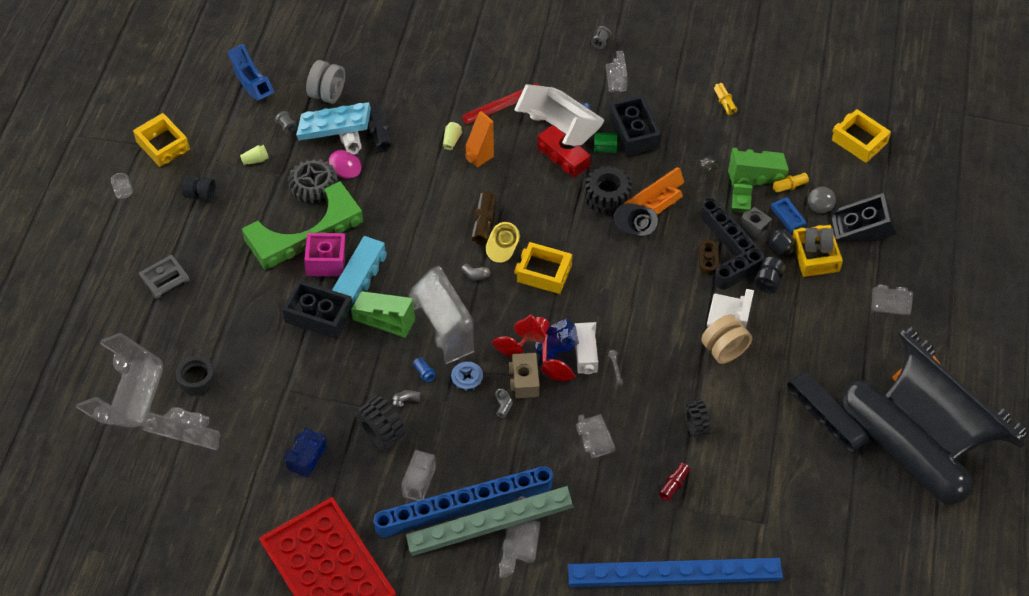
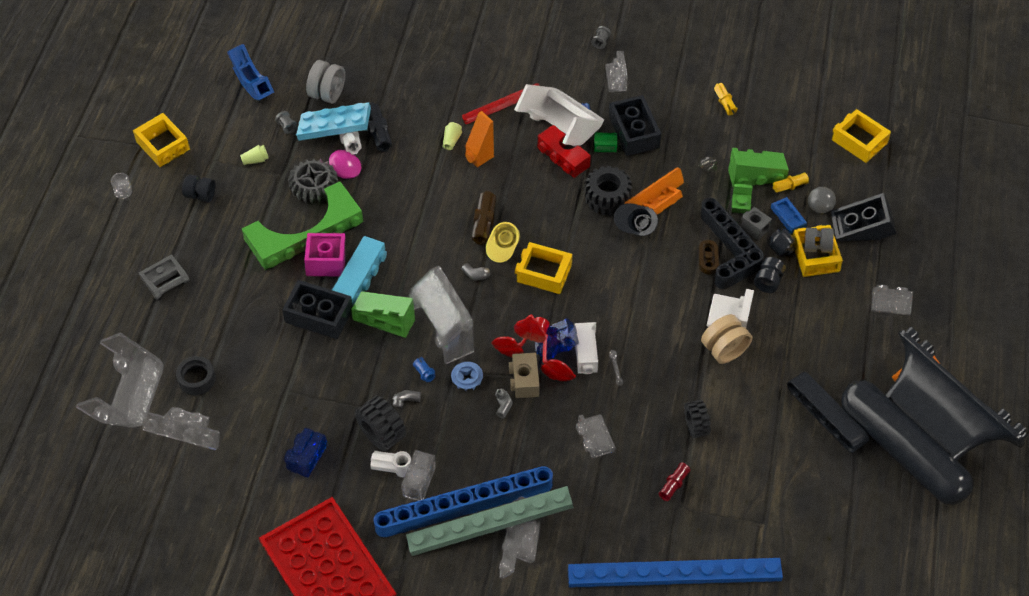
none -> white piece [371,451,413,477]

